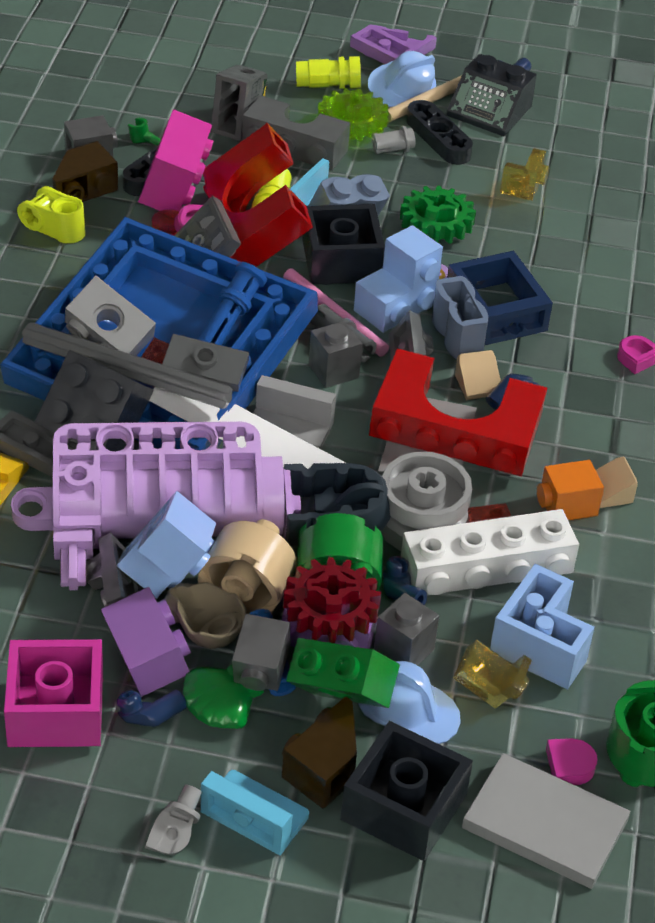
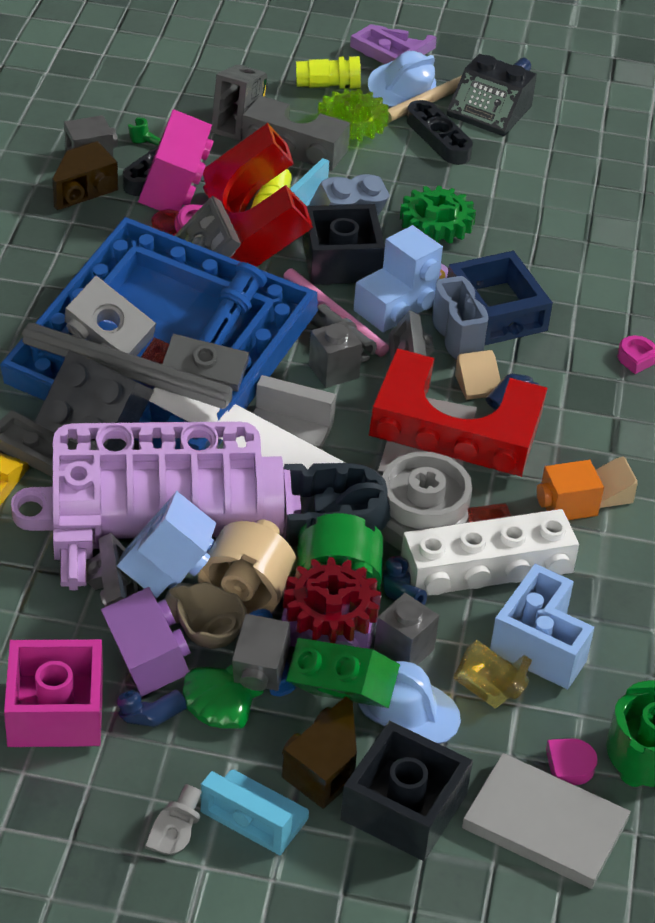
neon yellow piece [17,186,86,243] -> none
light grey pin [372,126,415,155] -> none
clear yellow bracket [500,148,549,201] -> none

